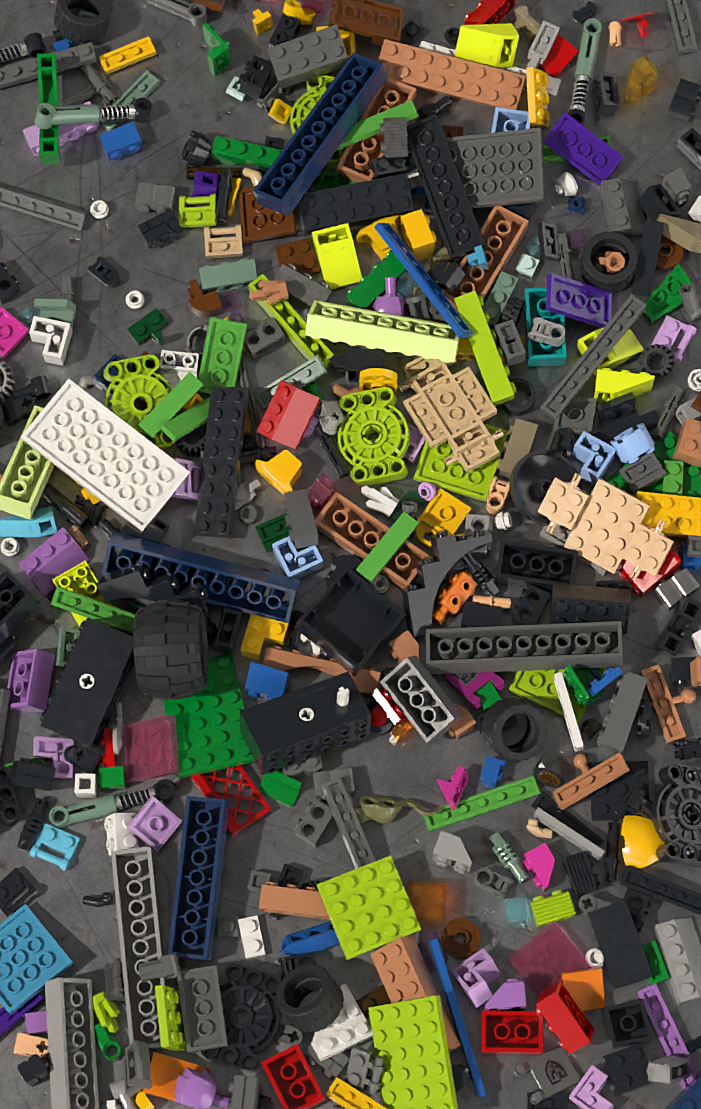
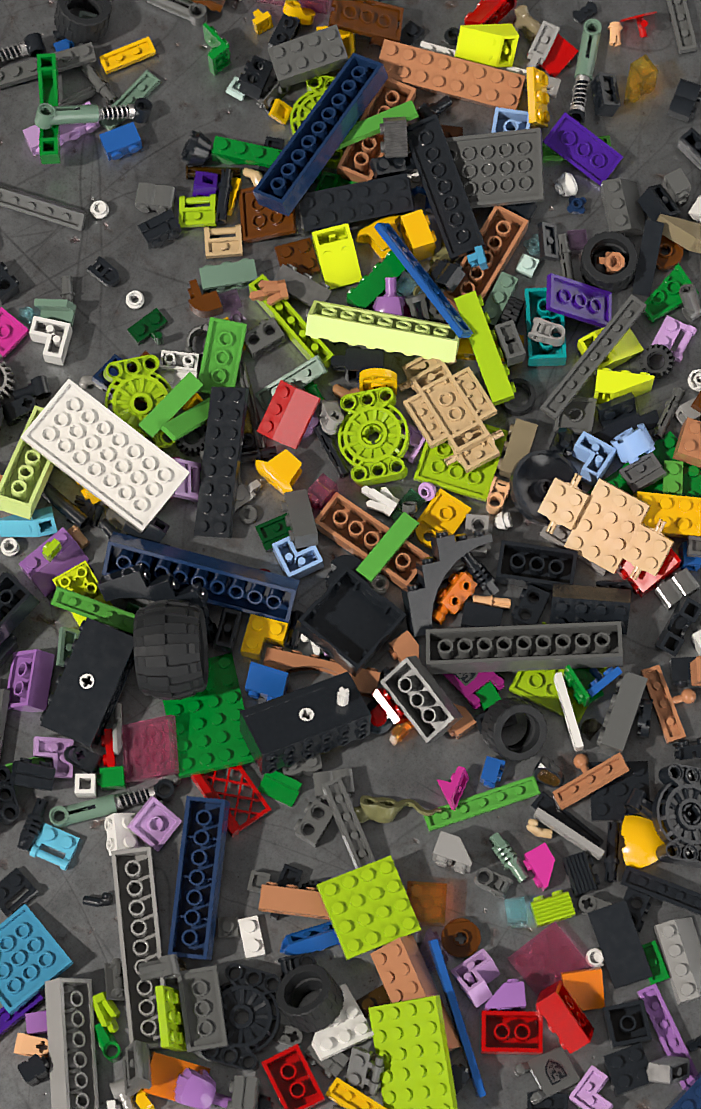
none -> lime plate [42,538,62,562]

